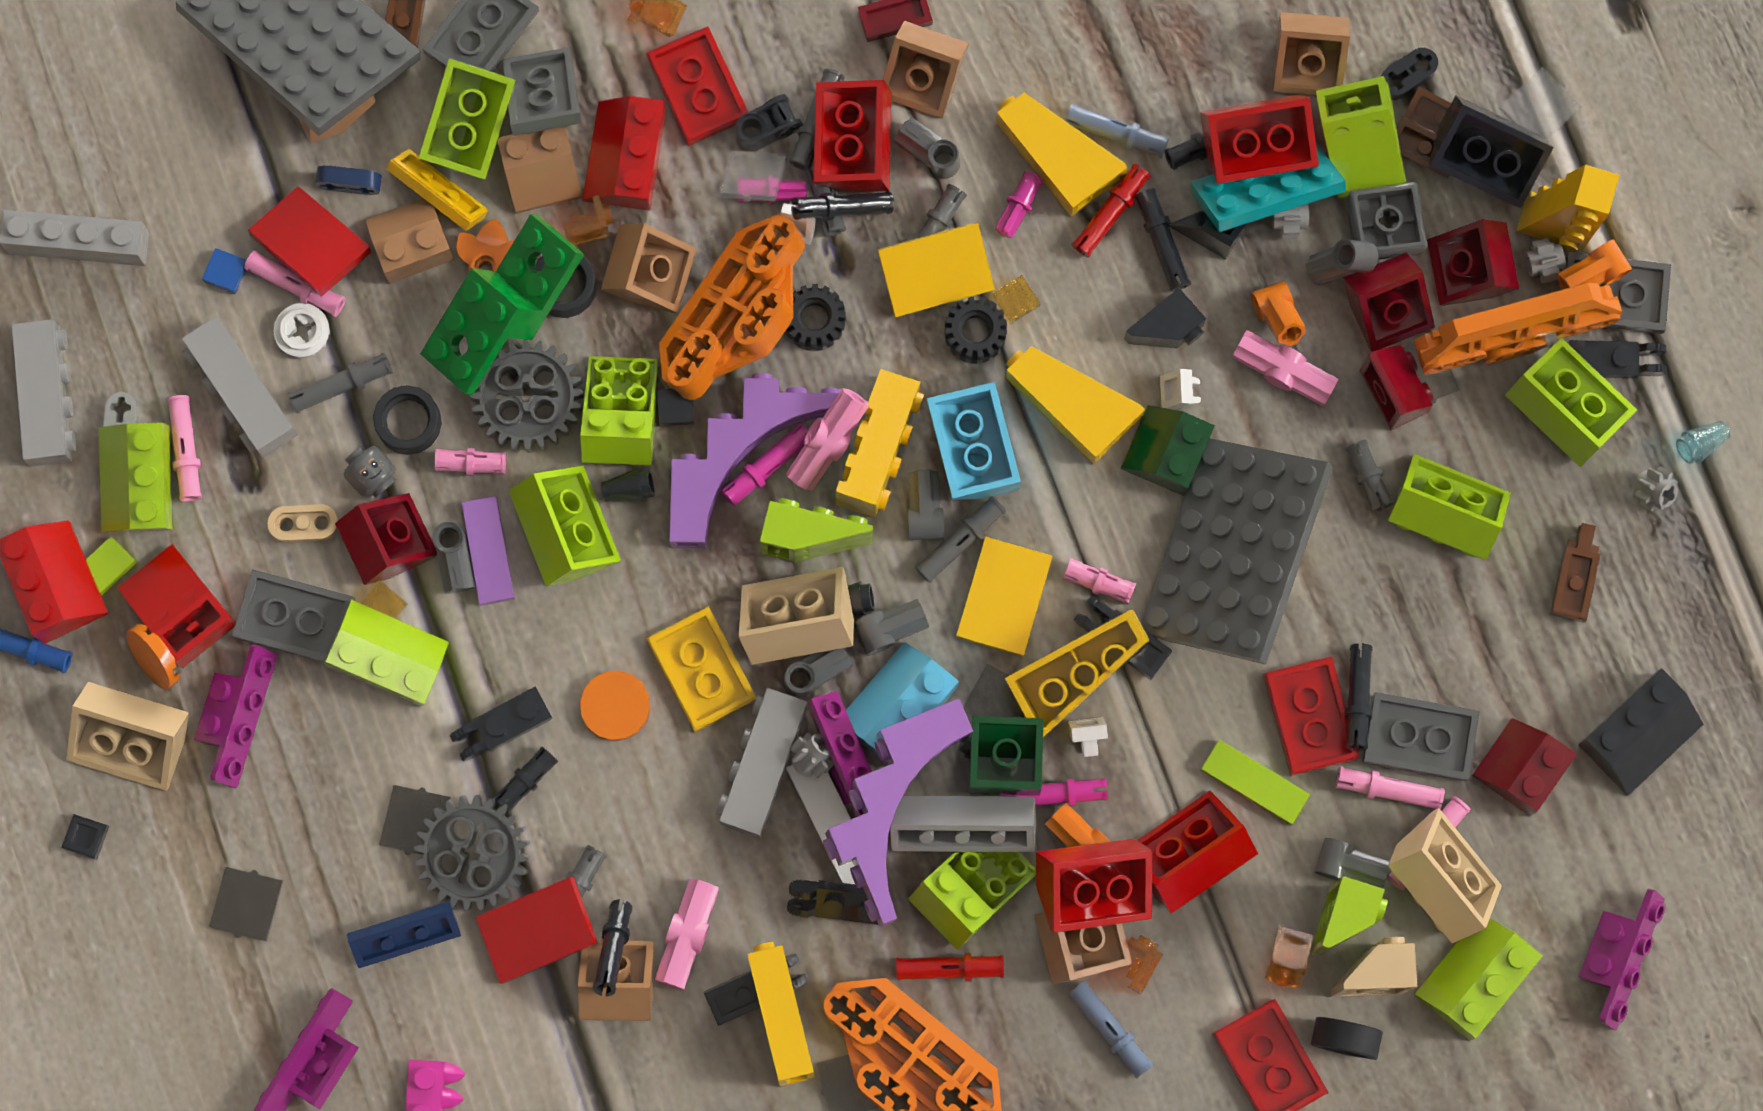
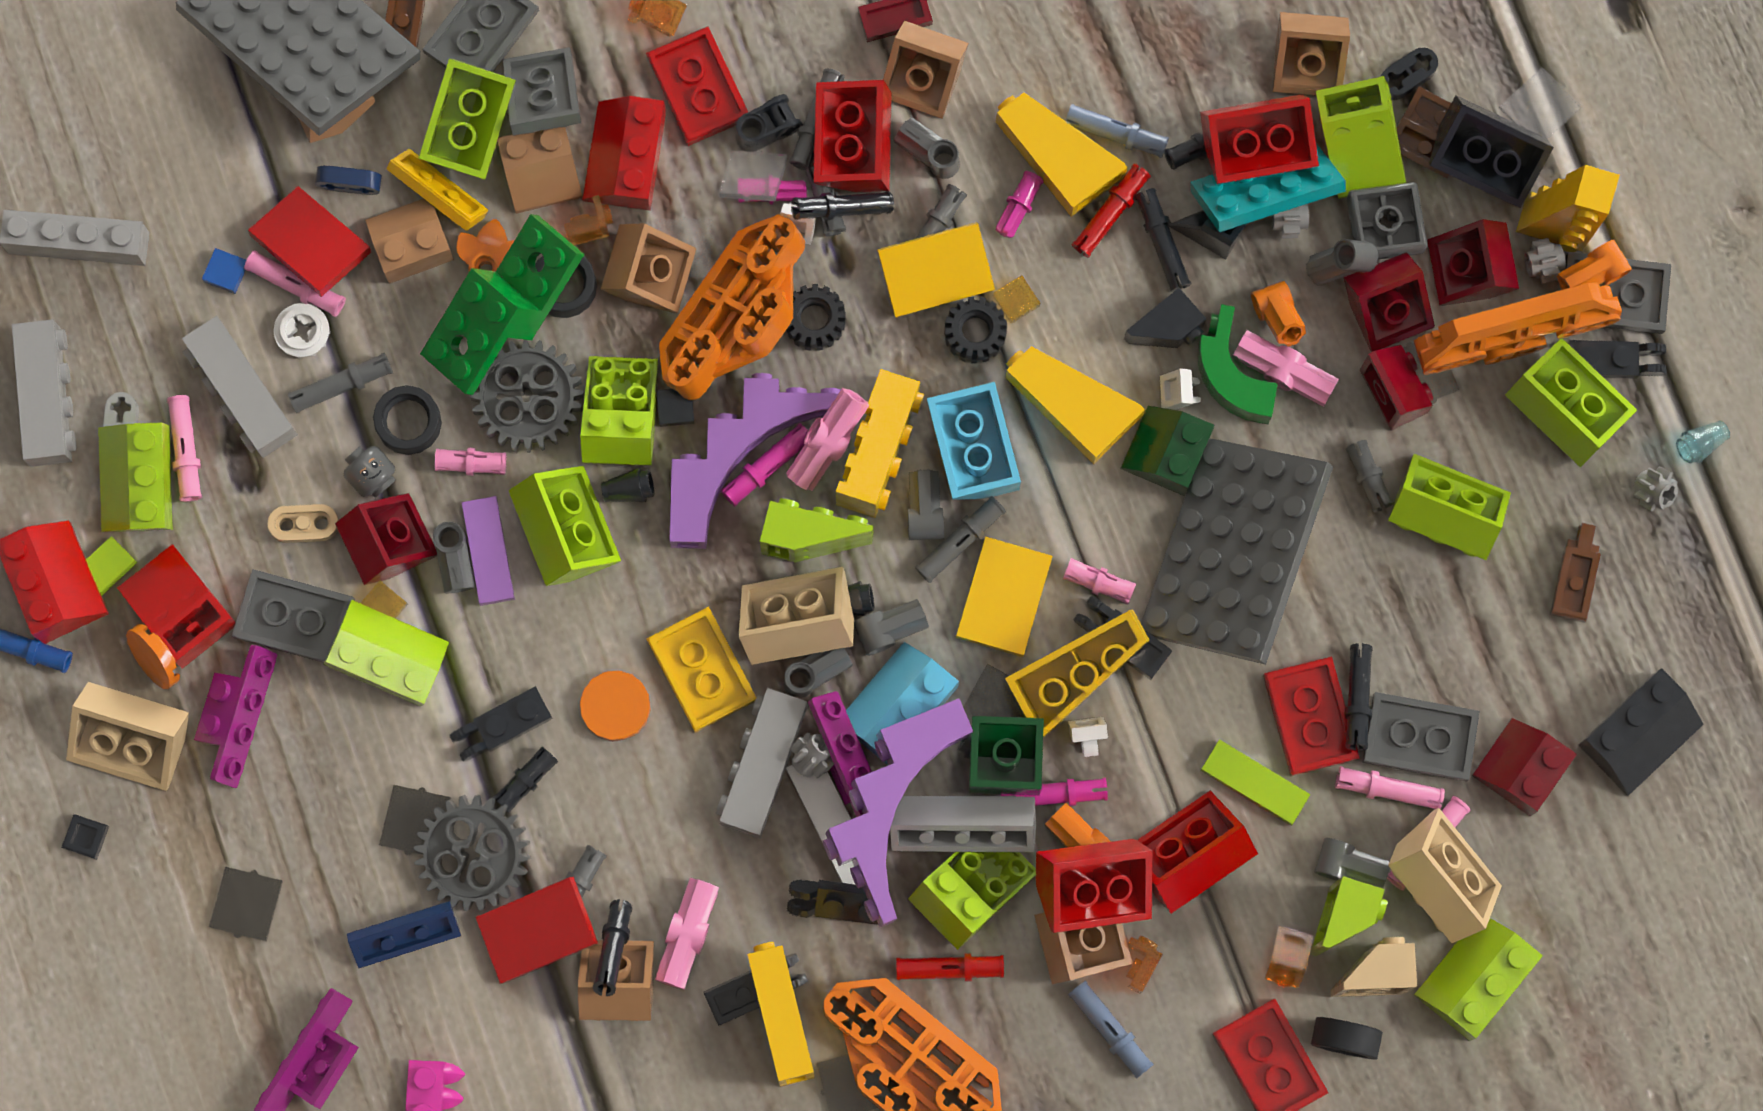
magenta bracket [1579,888,1665,1031] -> none
none -> green arch [1198,304,1278,425]

